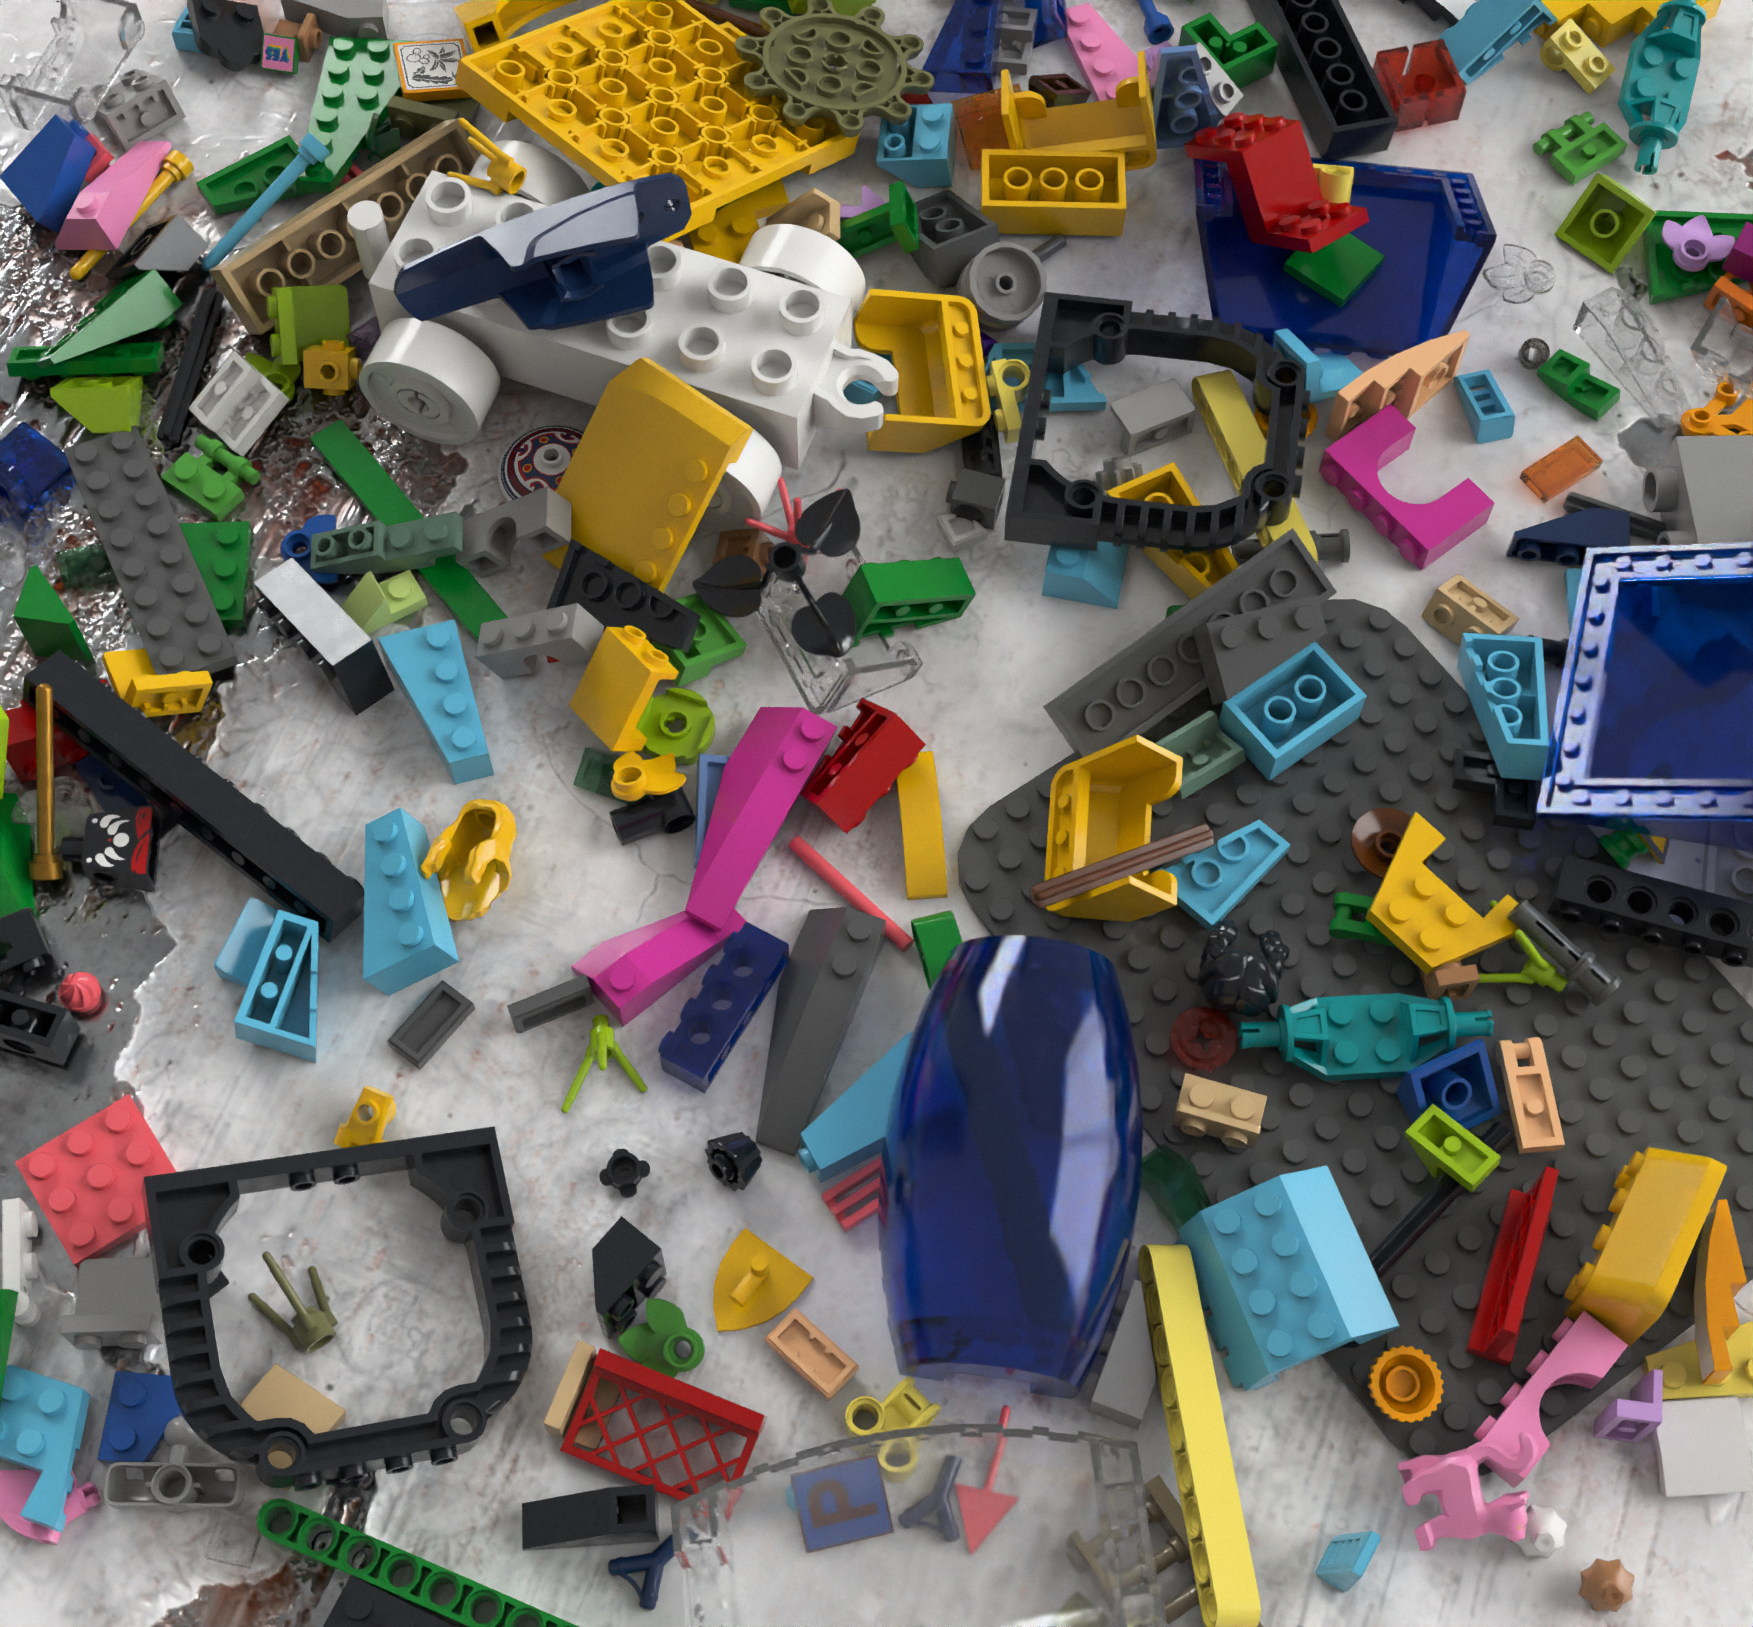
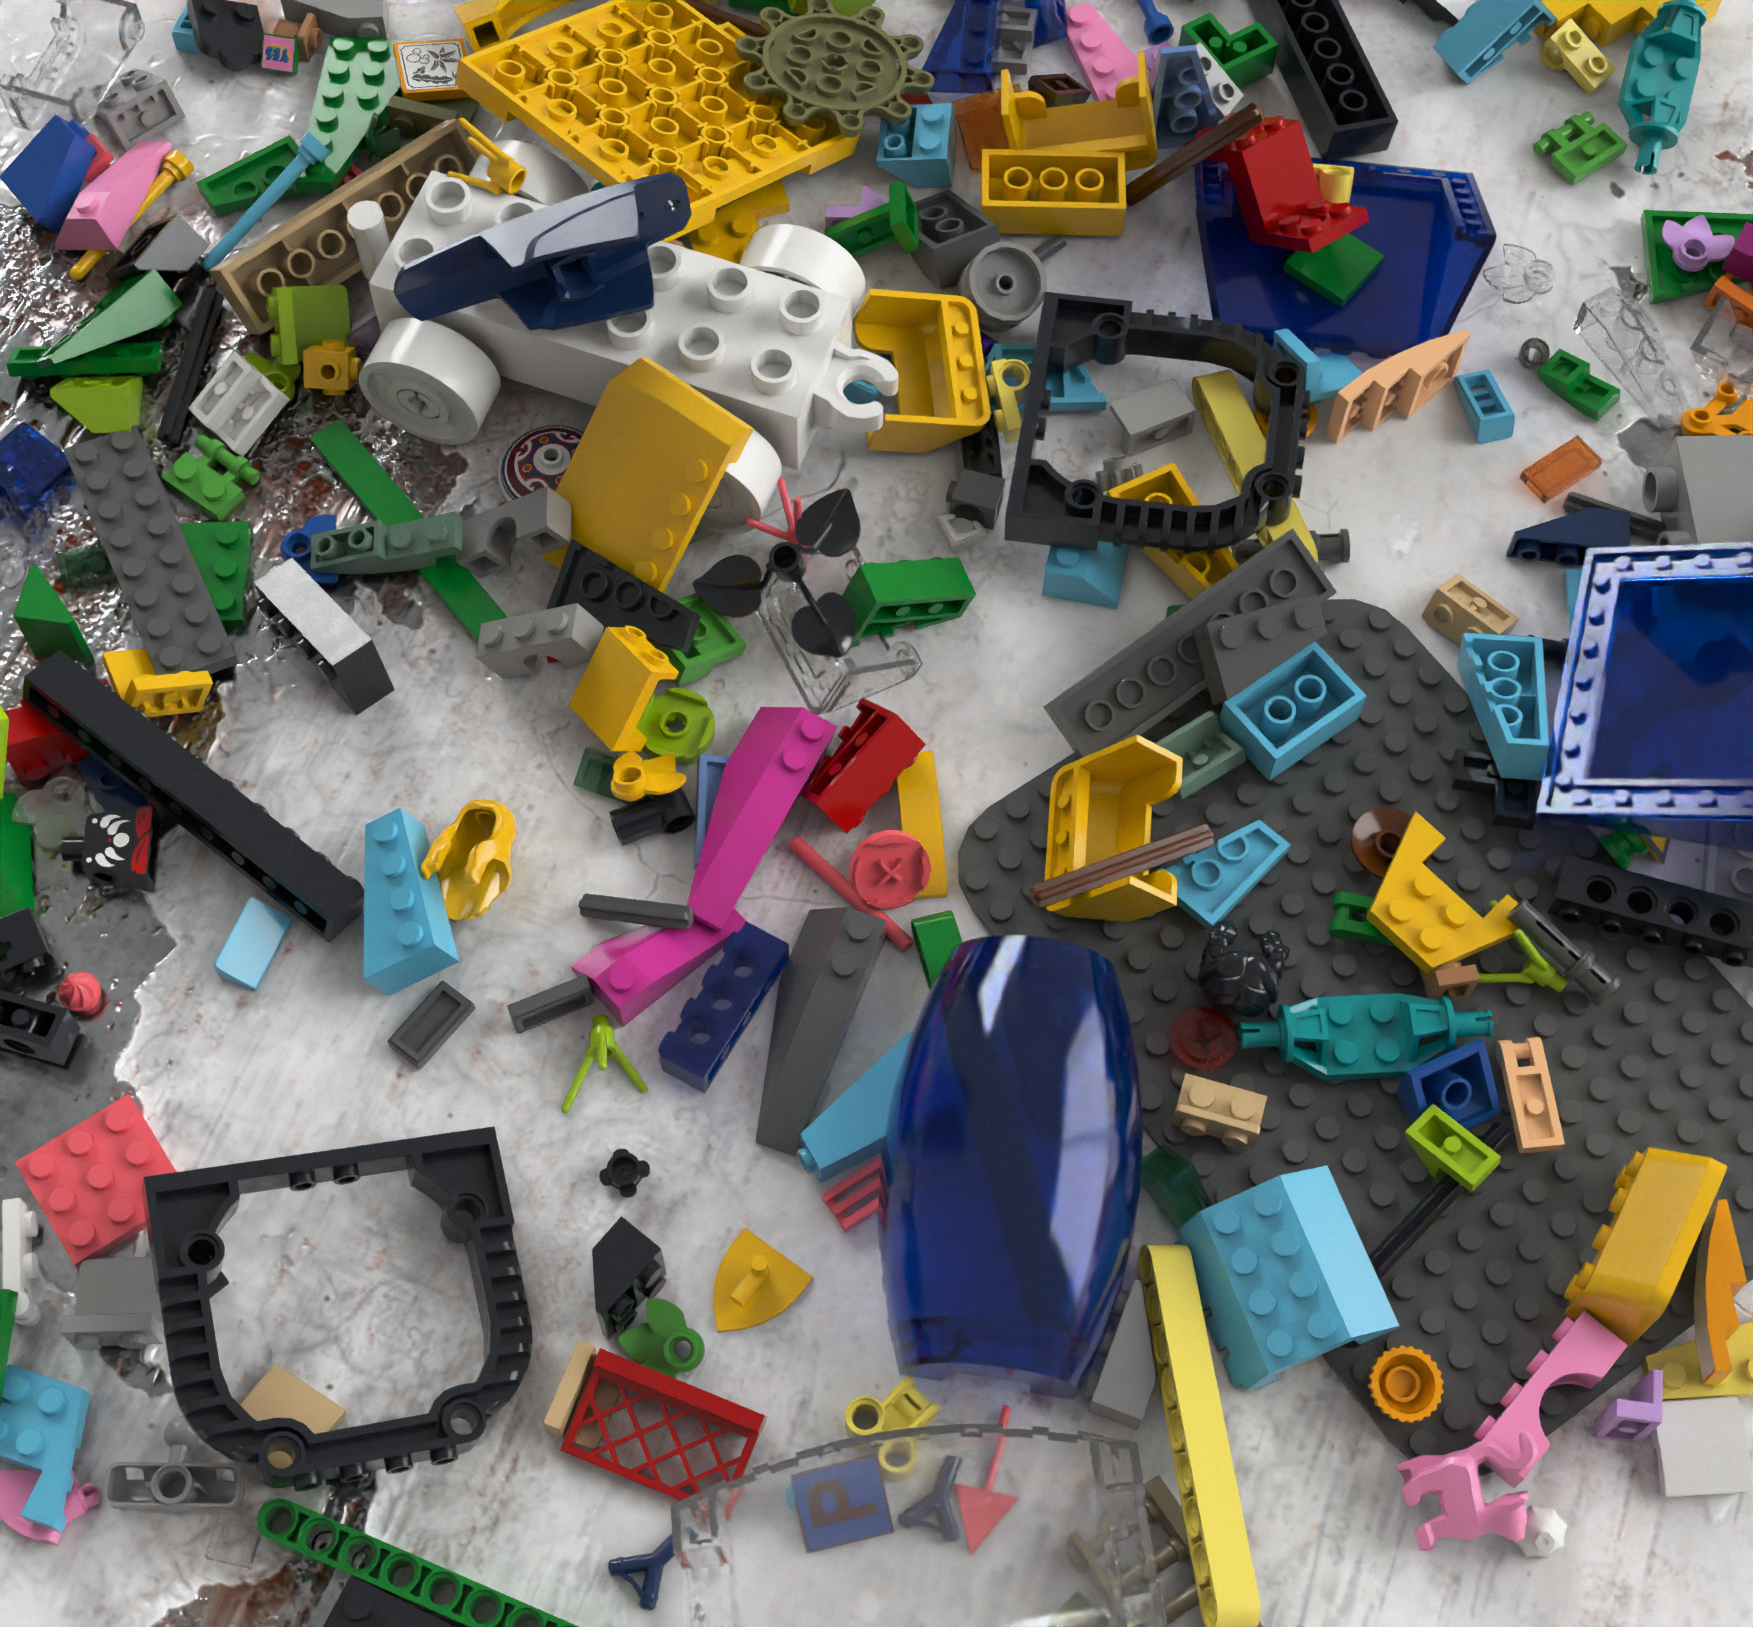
pearl gold piece [29,683,63,880] -> none
blue wing [97,1371,181,1464] -> none
medium azure wedge [234,909,319,1063] -> none
olive plant [248,1251,338,1353] -> none
yellow plate [334,1086,396,1148] -> none
yellowish green slope [341,570,428,634] -> none
medium azure wedge [378,619,494,785] -> none
black slope [522,1484,659,1551] -> none
black piece [704,1132,763,1191] -> none
medium nougat bracket [713,528,775,580] -> none
light nougat plate [765,1307,859,1402] -> none
tan bracket [766,188,840,241] -> none
medium azure slope [1315,1531,1381,1593] -> none
dark pink arch [1319,404,1495,571] -> none
clear red piece [1373,39,1467,132] -> none
red fence [1465,1166,1559,1367] -> none
lime slope [1554,173,1657,274] -> none
medium nougat piece [1579,1558,1635,1612] -> none
none -> dark grey axle [578,893,694,930]
none -> coral tile [849,830,931,910]
none -> reddish brown axle [1126,102,1265,206]

